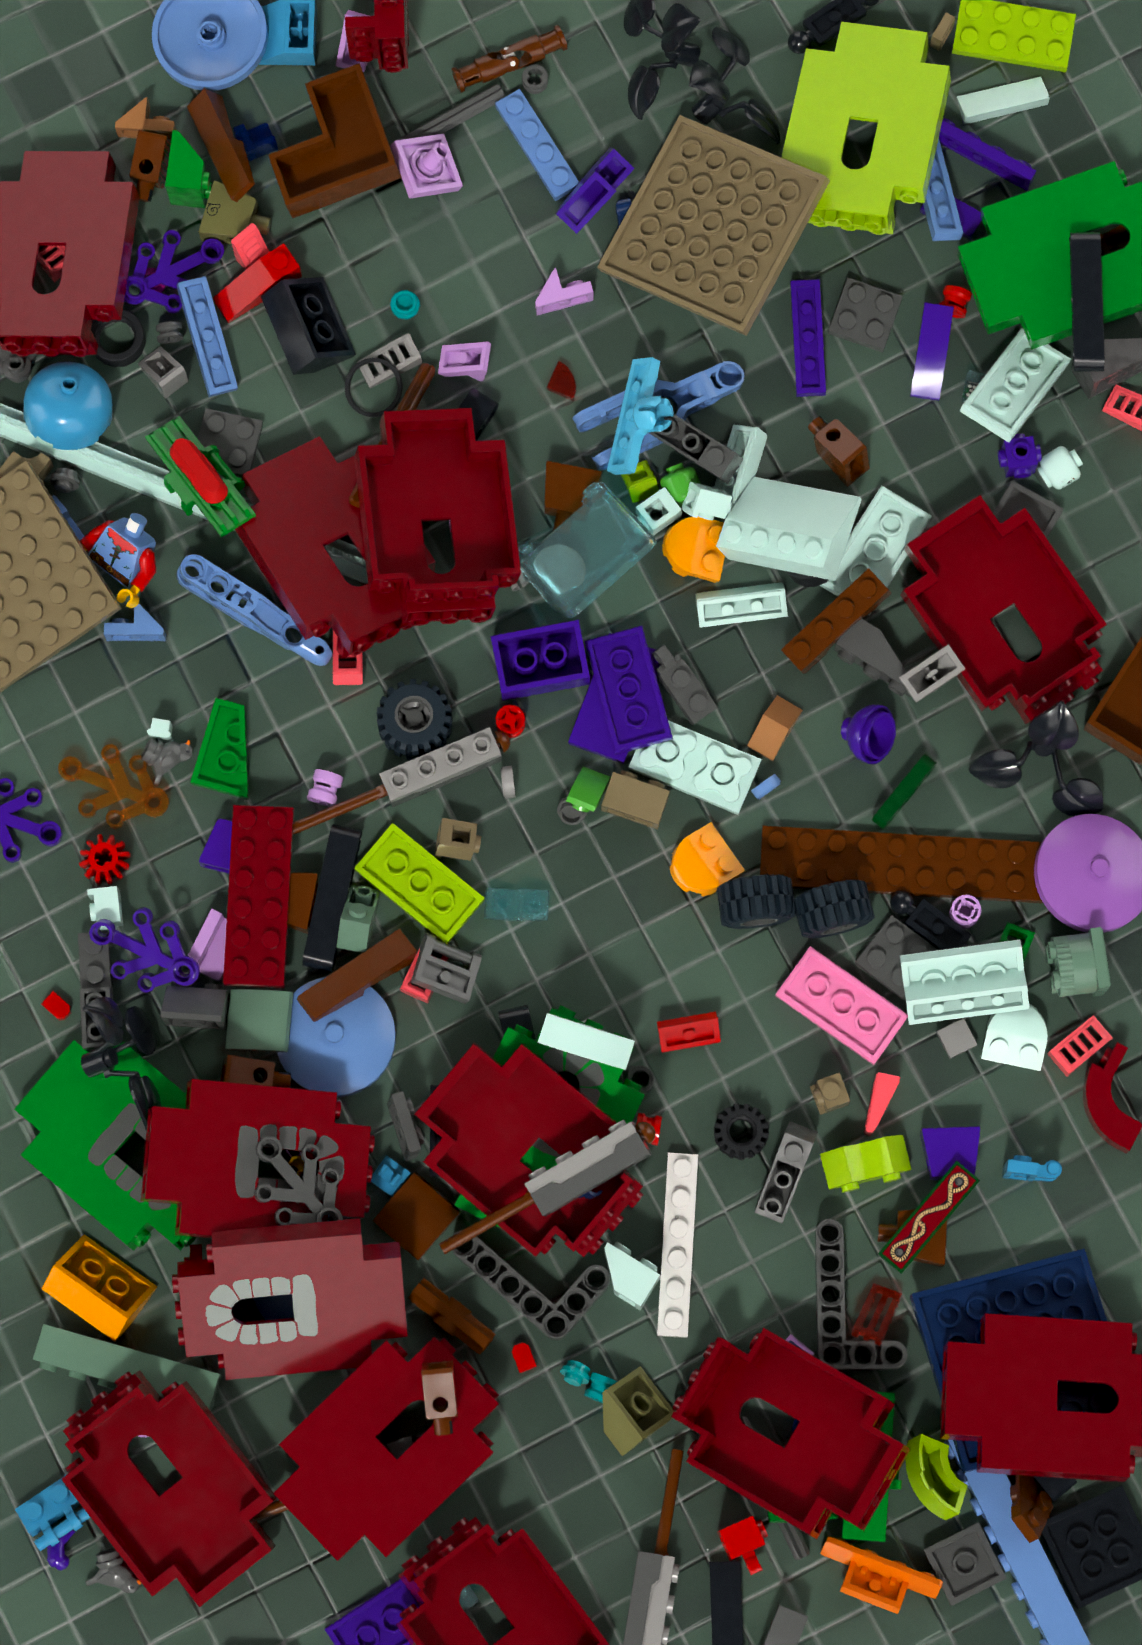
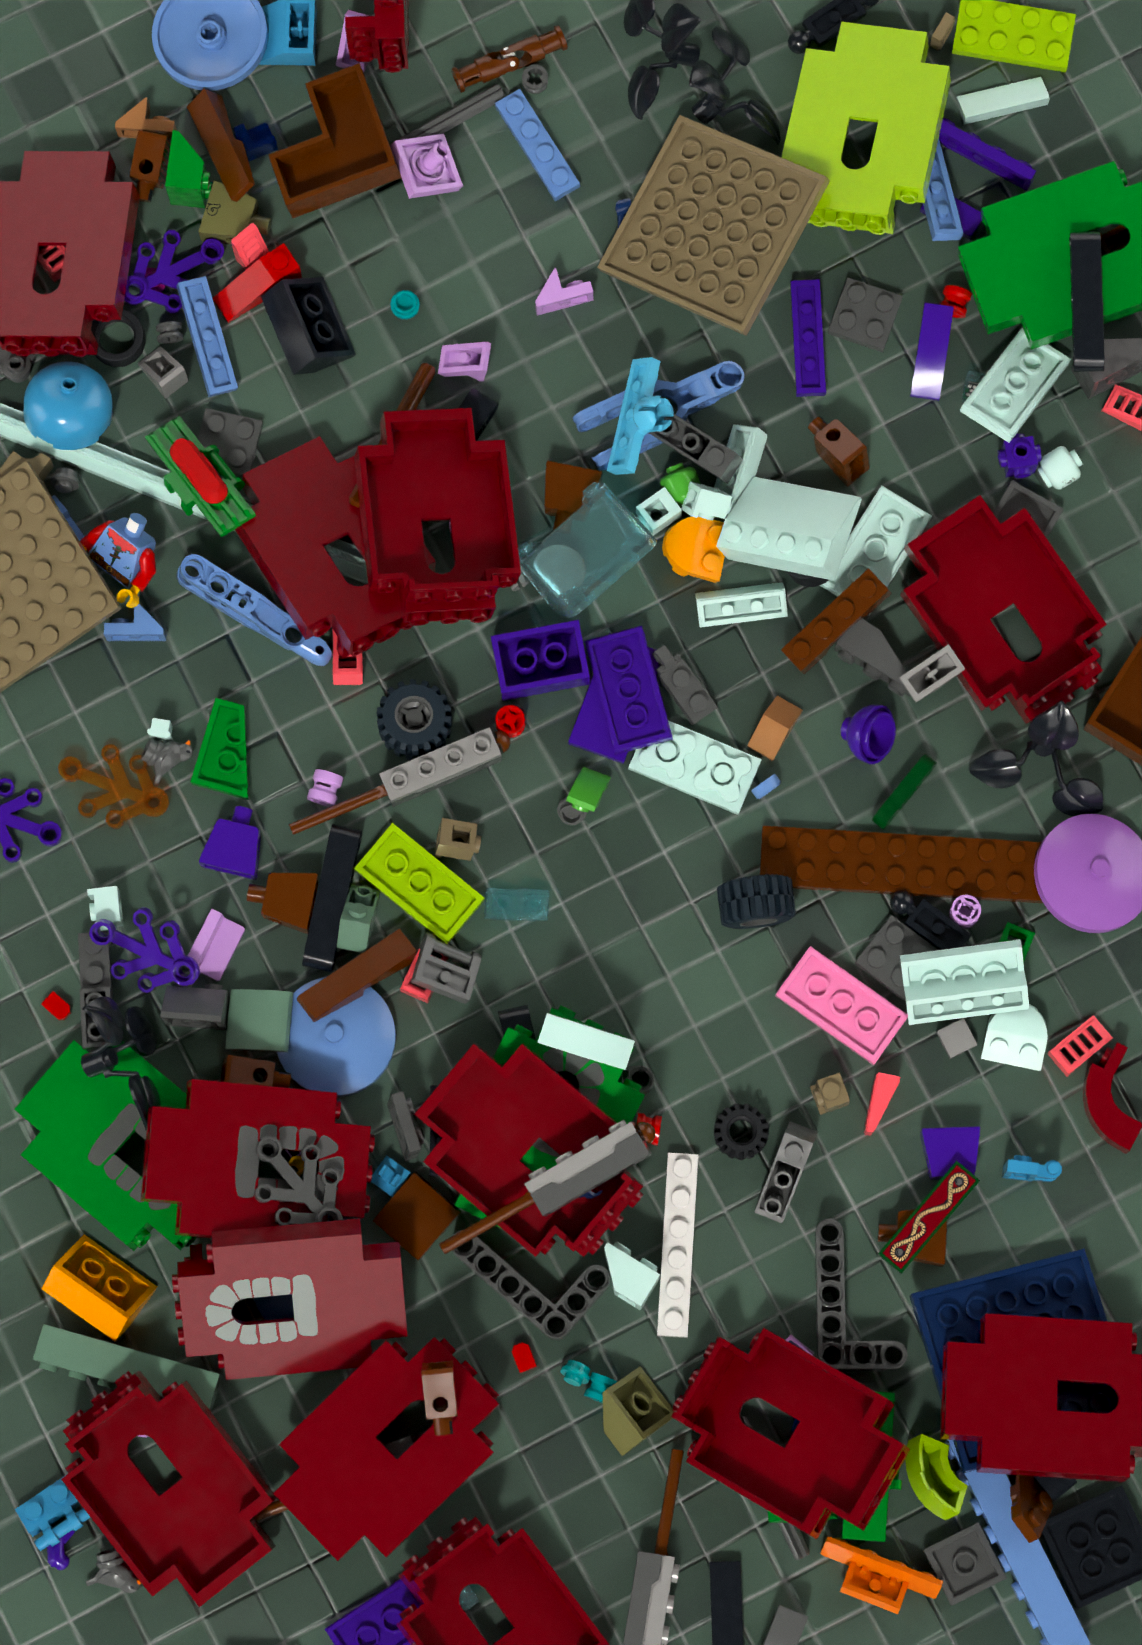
red gear [79,834,131,885] -> none
dark red plate [223,805,294,988] -> none
black piece [345,358,403,417] -> none
light grey slope [357,333,422,389] -> none
reddish brown piece [408,1278,496,1355] -> none
light grey tile [500,765,516,799] -> none
clear red tile [547,361,576,401] -> none
dark purple slope [555,147,635,234] -> none
dark tan brick [601,770,670,830] -> none
lime slope [620,460,659,503] -> none
red plate [657,1011,721,1053] -> none
light orange slope [670,822,745,896] -> none
red brick [717,1516,768,1575] -> none
black wheel [794,880,875,938] -> none
lime brick [820,1135,912,1193] -> none
clear red tile [852,1283,902,1346] -> none
sand green piece [1045,927,1111,997] -> none

